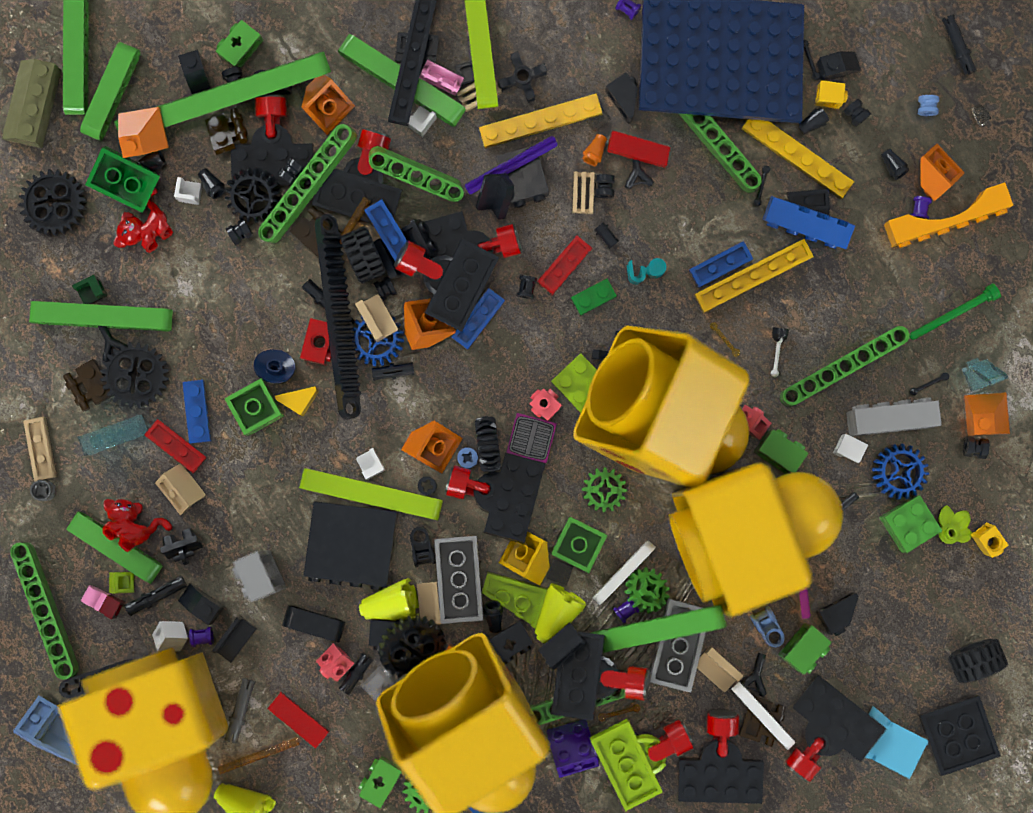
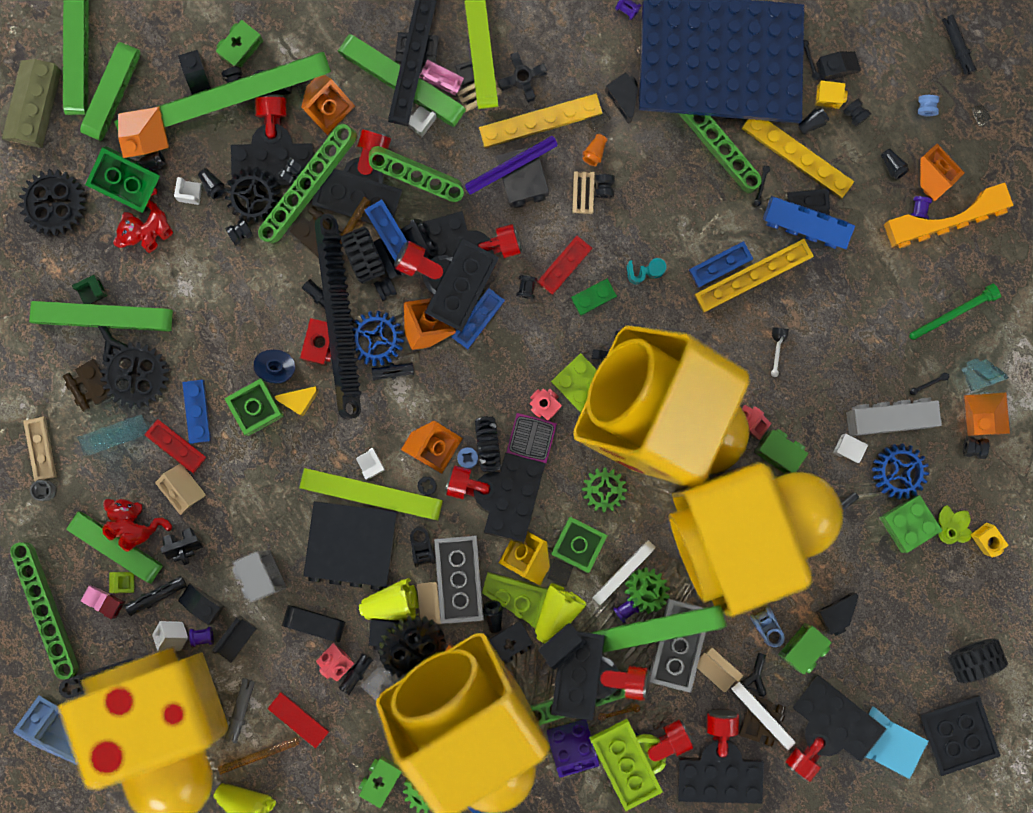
dark brown plate [205,108,248,155] -> none
tan panel [355,294,398,342] -> none
black panel [476,173,515,220] -> none
black pin [594,222,619,249] -> none
red tile [607,131,670,168] -> none
black piece [625,159,654,189] -> none
clear yellow hinge [710,322,740,357] -> none
bright green beam [780,326,910,407] -> none
magenta tile [799,587,811,619] -> none

